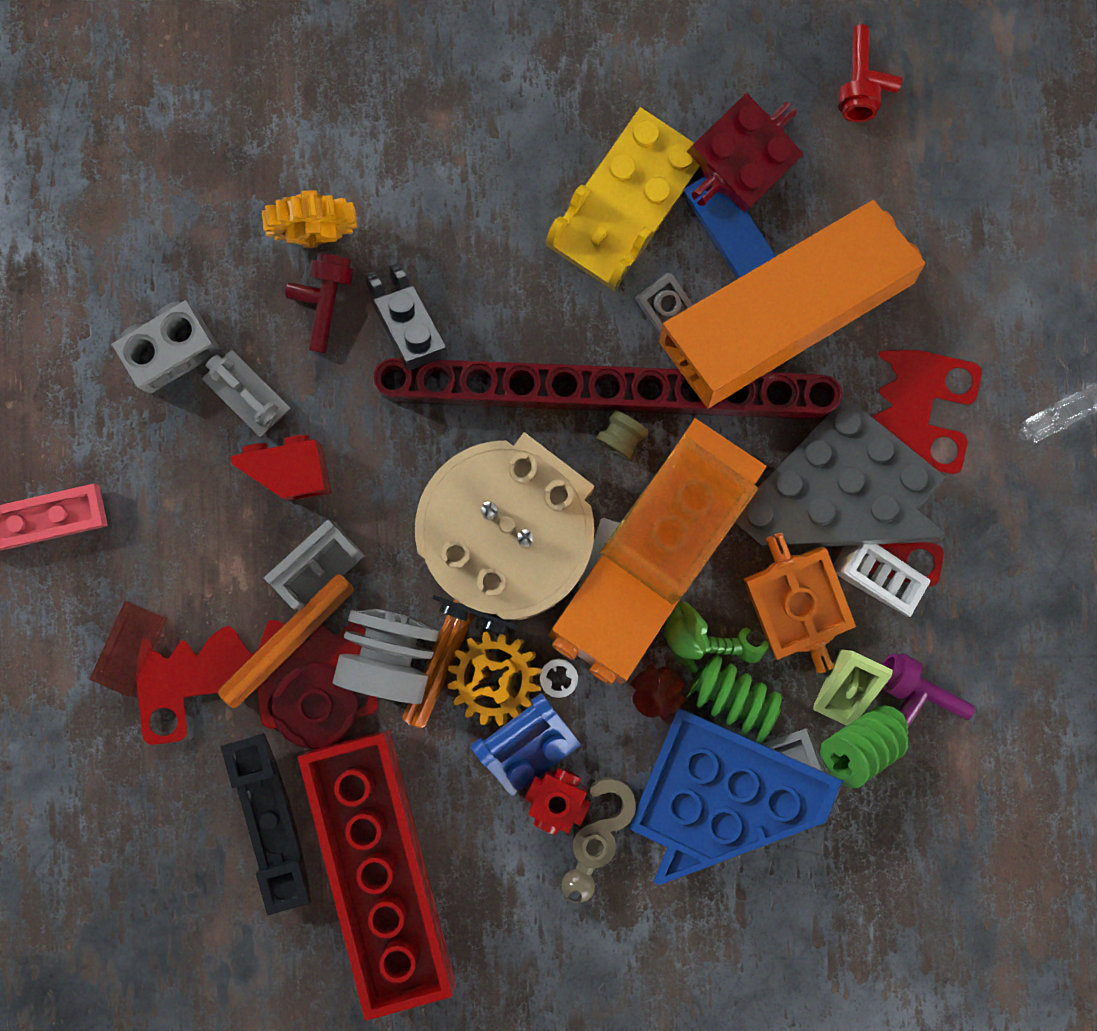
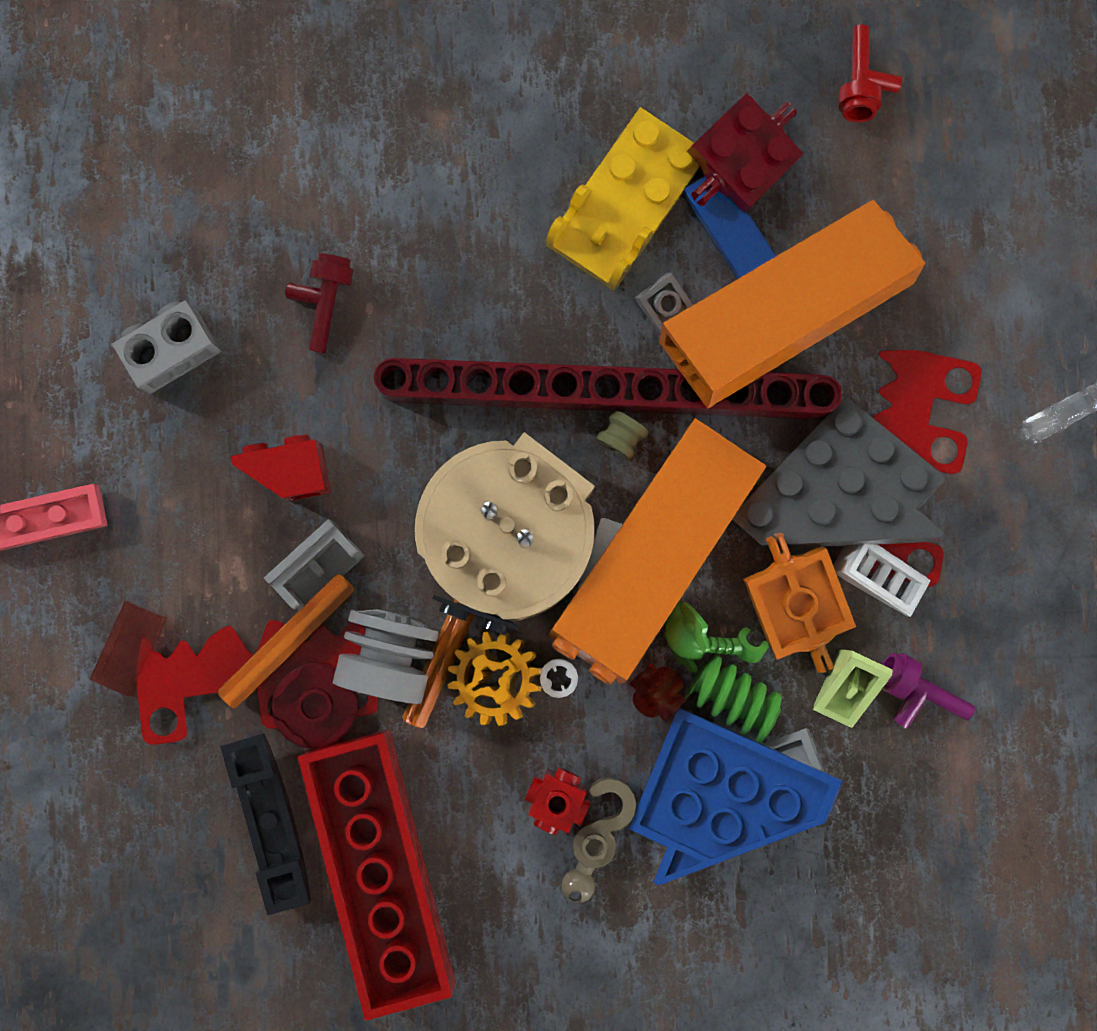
light grey hinge [202,349,291,438] -> none
light orange gear [262,190,357,248] -> none
hinge [365,263,447,371] -> none
blue plate [470,693,581,796] -> none
clear yellow brick [600,435,759,605] -> none
bright green piece [820,705,909,788] -> none

